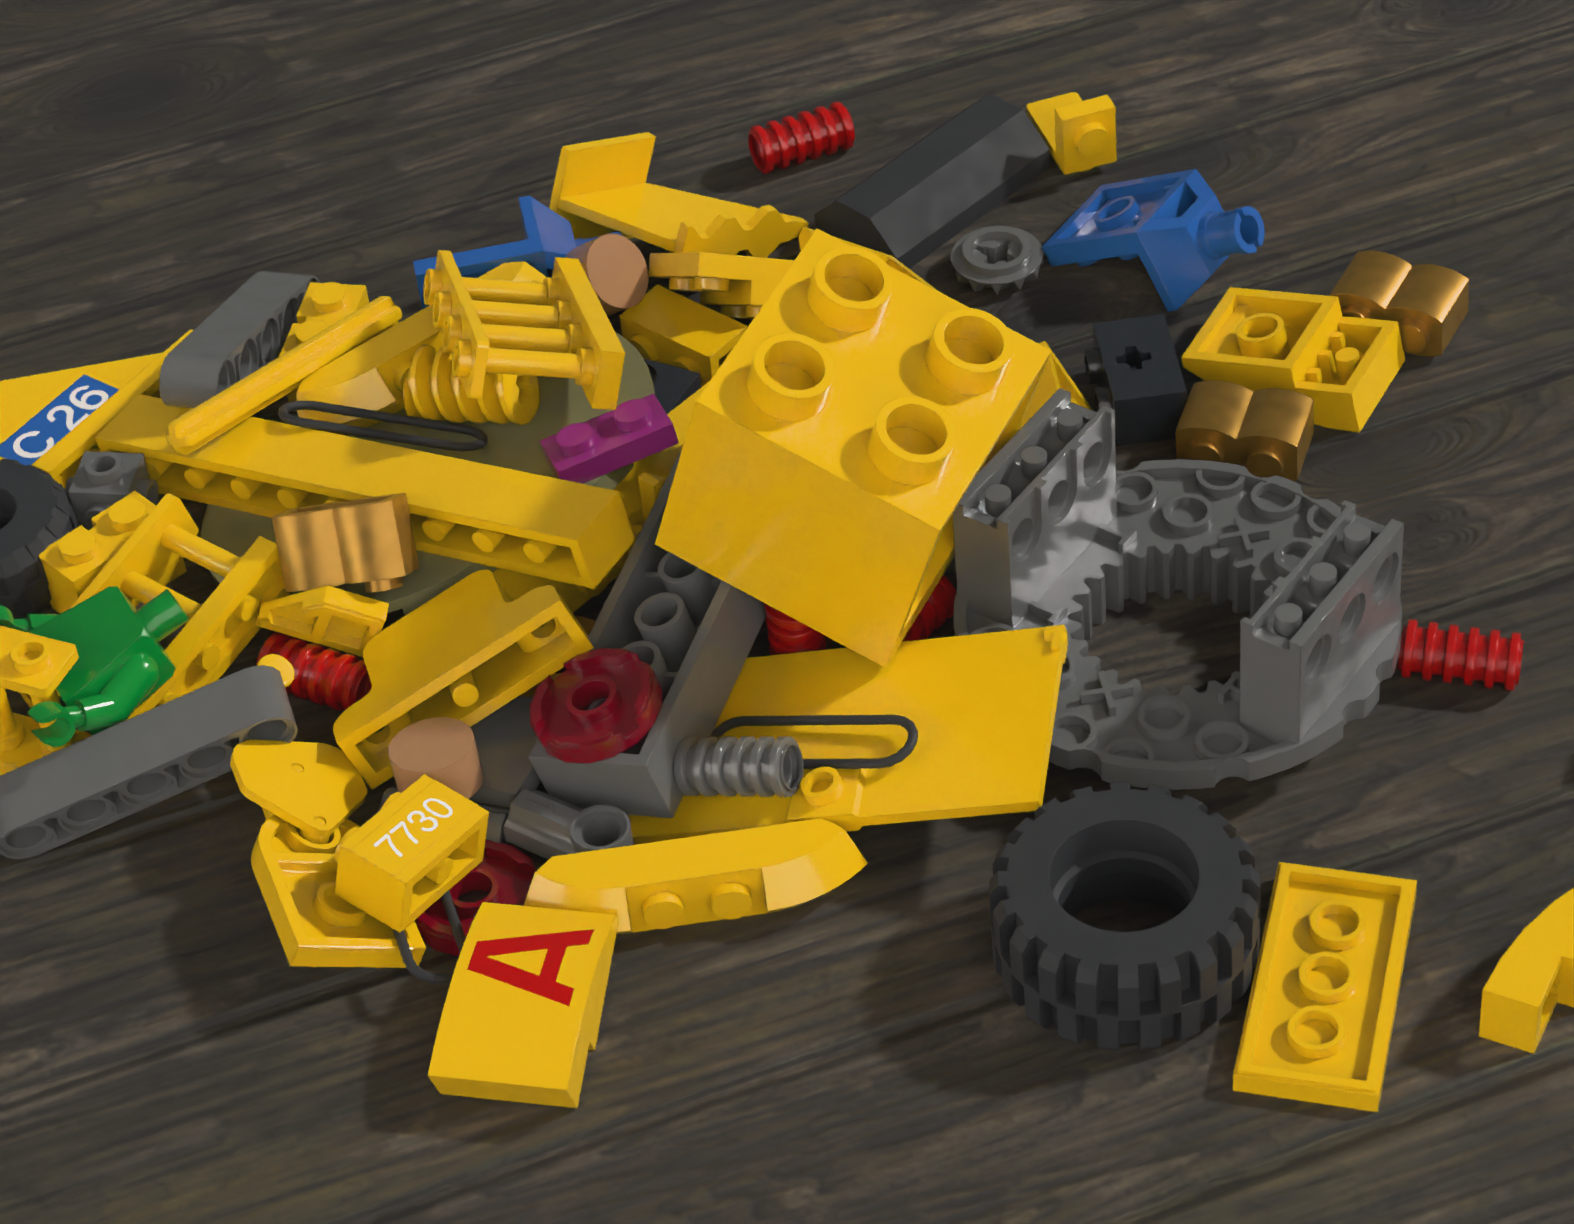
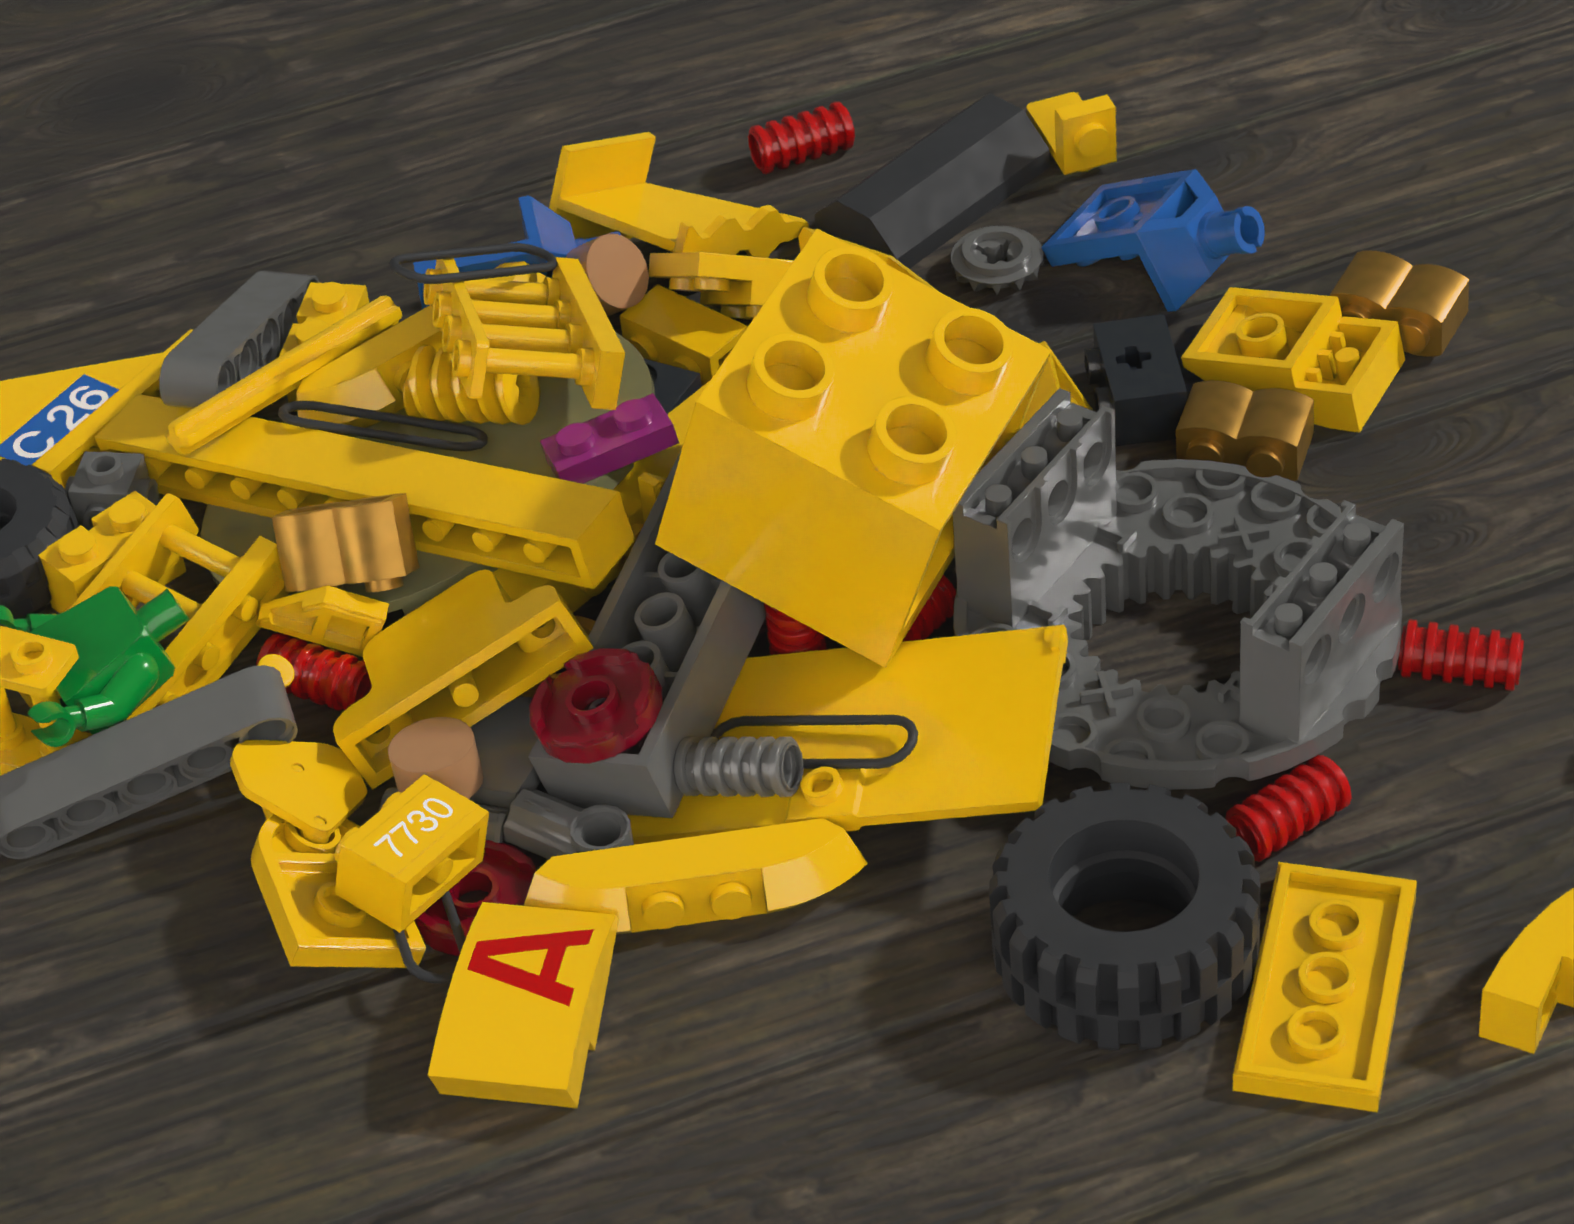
none -> black piece [390,243,557,284]
none -> red piece [1225,755,1352,862]

